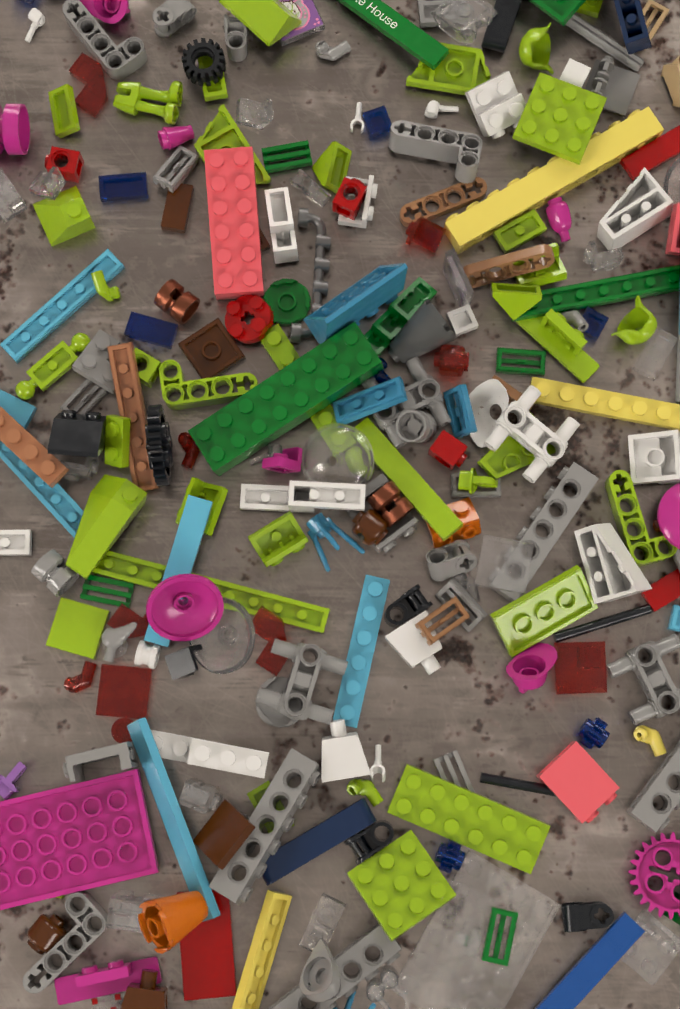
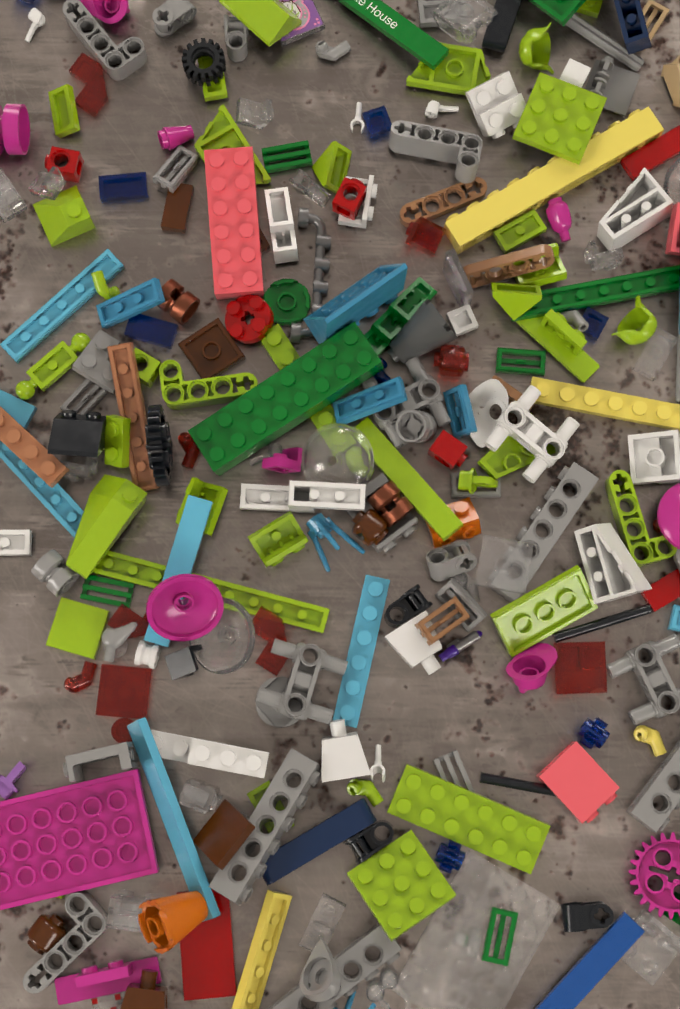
lime piece [113,81,183,125] -> none
none -> dark azure tile [96,278,165,329]
none -> piece [438,631,482,662]

